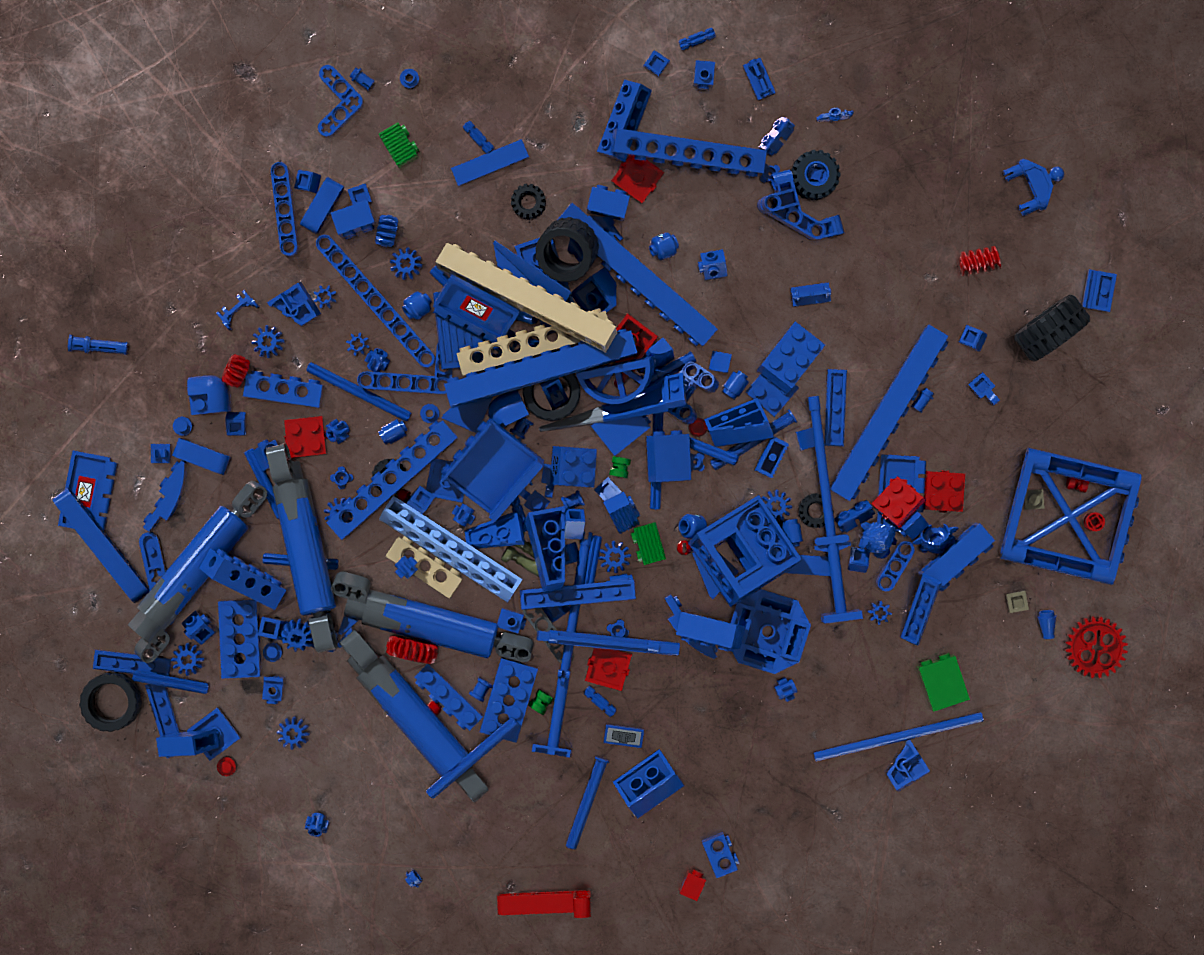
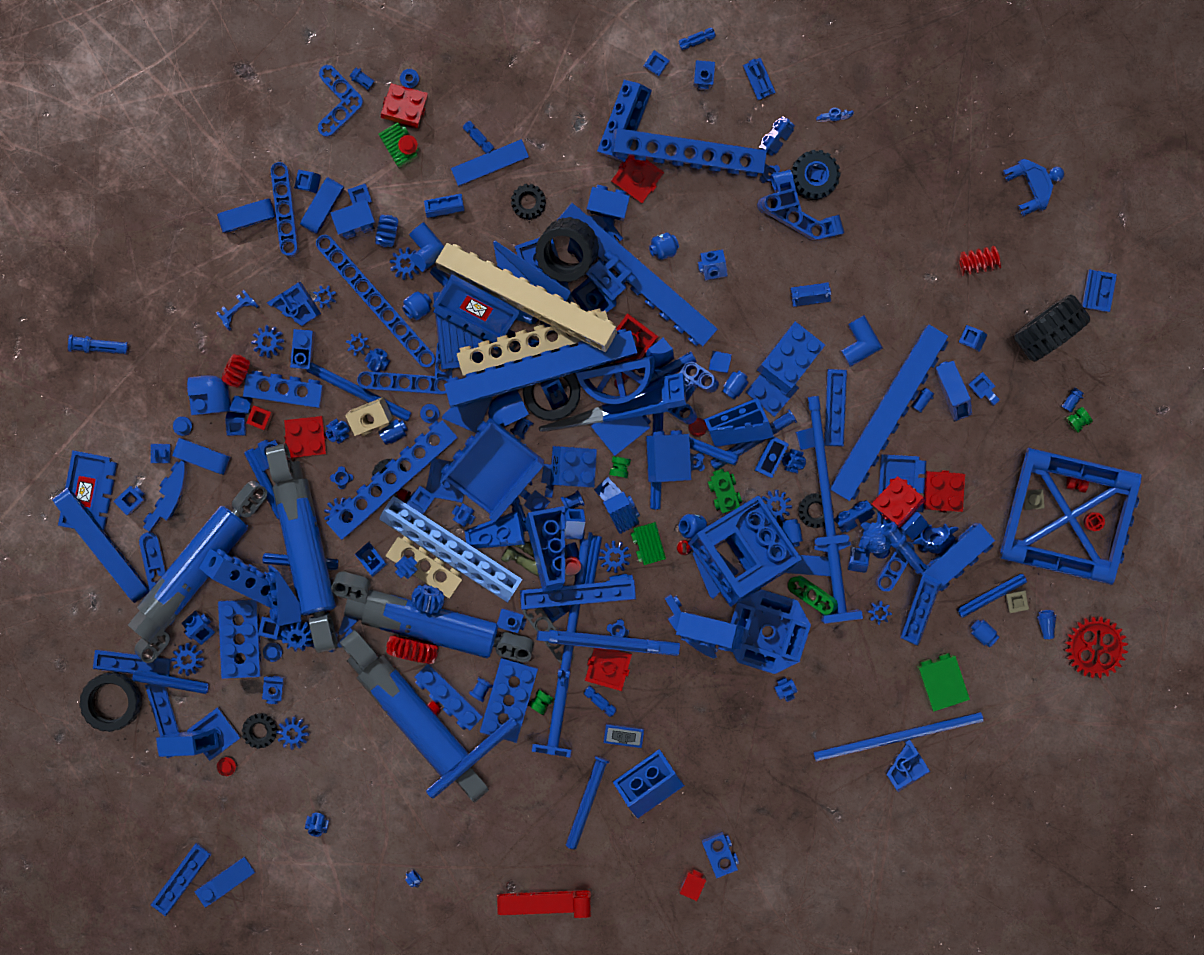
none -> blue brick [113,486,146,516]
none -> blue tile [151,843,212,916]
none -> blue slope [195,857,255,908]
none -> blue beam [217,198,276,233]
none -> blue slope [230,396,253,414]
none -> black tyre [242,713,278,749]
none -> red brick [246,405,274,431]
none -> blue slope [267,565,301,626]
none -> blue slope [290,329,315,369]
none -> tan brick [345,397,393,436]
none -> blue slope [355,542,389,577]
none -> red plate [381,83,428,128]
none -> red plate [398,135,418,155]
none -> blue brick [409,222,444,272]
none -> blue gear [411,584,444,614]
none -> blue plate [424,194,464,218]
none -> red plate [565,556,581,575]
none -> blue plate [586,250,636,301]
none -> green brick [708,469,742,513]
none -> blue gear [782,449,806,474]
none -> green beam [788,576,838,615]
none -> blue brick [841,315,883,367]
none -> blue pin [881,522,926,574]
none -> blue slope [936,360,972,422]
none -> blue axle [957,574,1027,618]
none -> blue brick [971,619,999,648]
none -> blue pin [1062,387,1084,413]
none -> green wheel [1066,407,1093,433]

